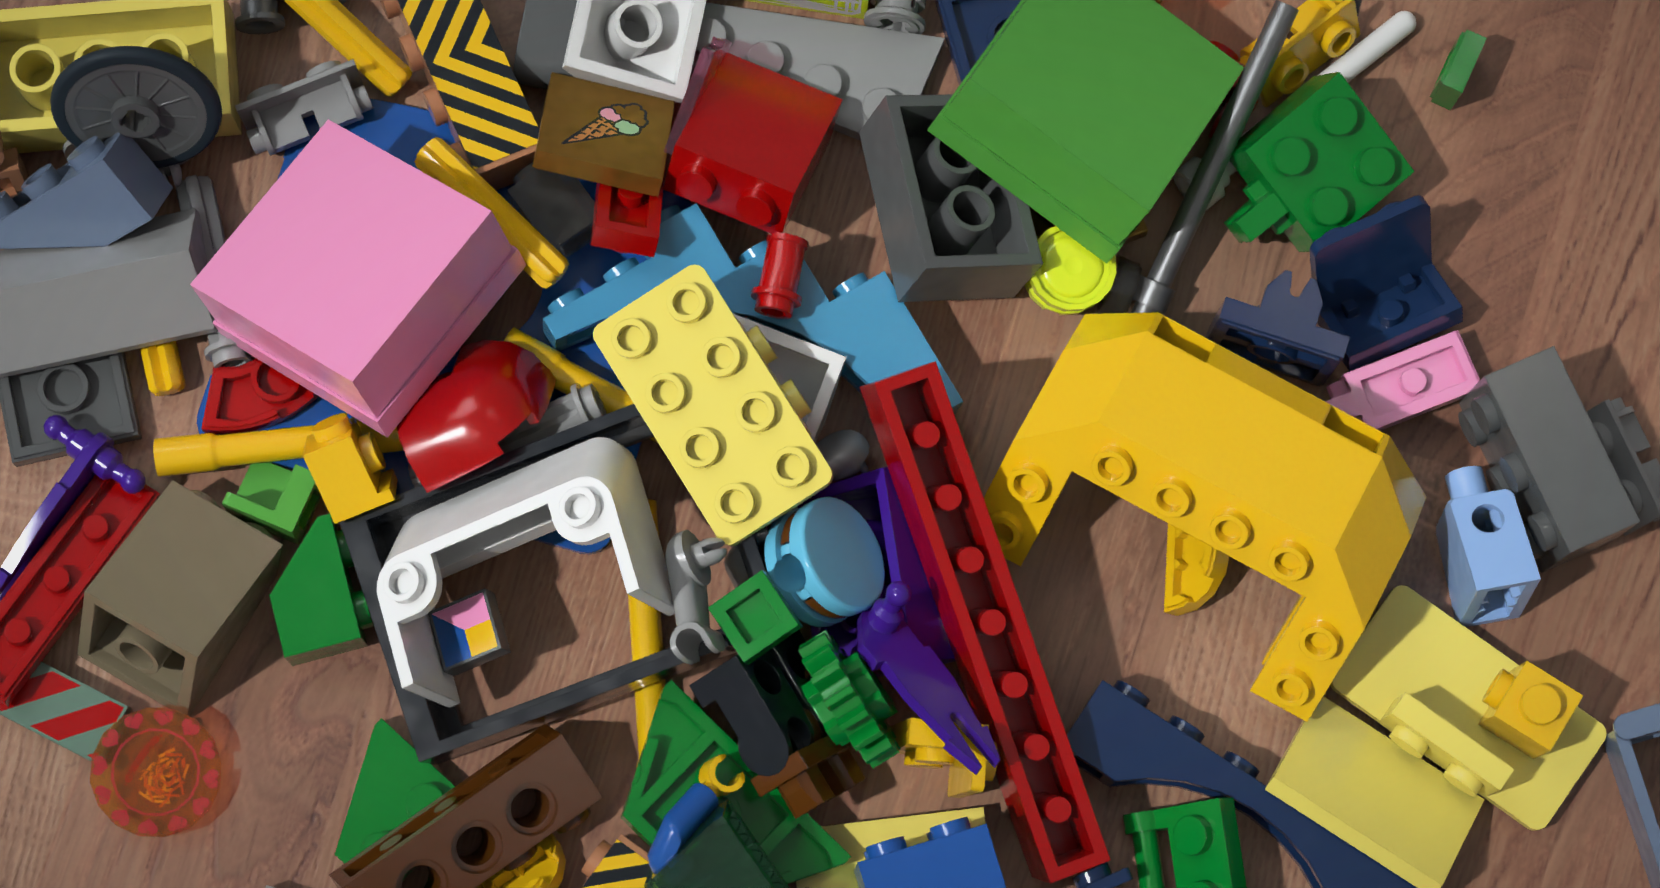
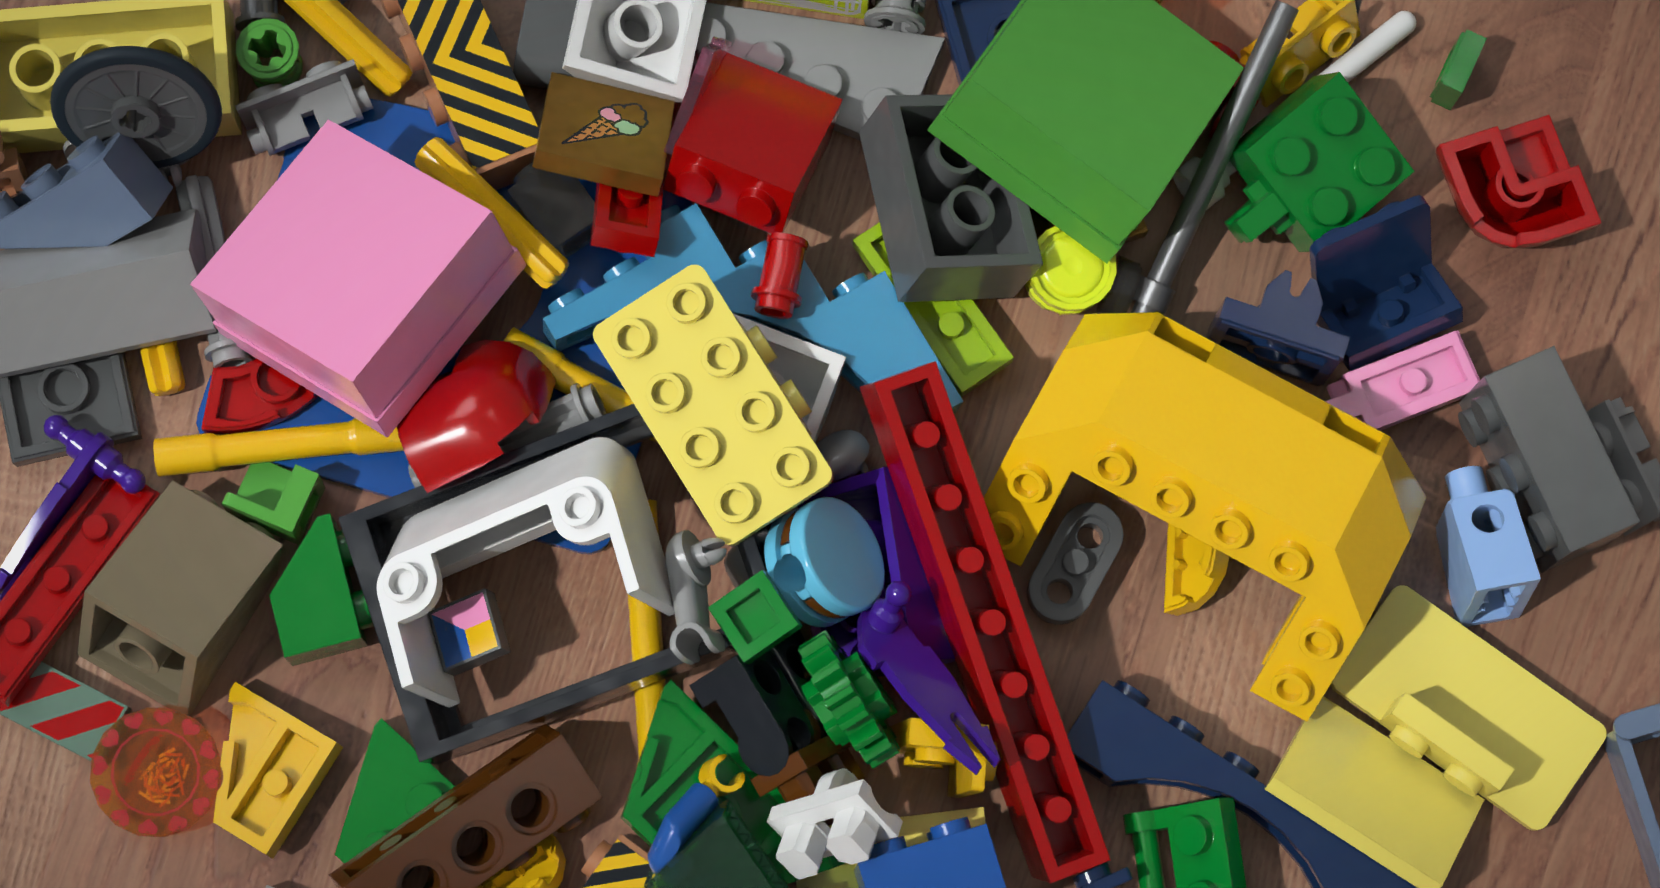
yellow brick [302,413,398,524] -> none
yellow brick [1478,661,1583,759] -> none
none -> yellow wing [213,682,343,859]
none -> bright green bush [236,18,303,88]
none -> white hips [767,768,903,879]
none -> lime plate [852,222,1014,397]
none -> dark grey plate [1027,502,1123,625]
none -> red brick [1435,115,1601,248]

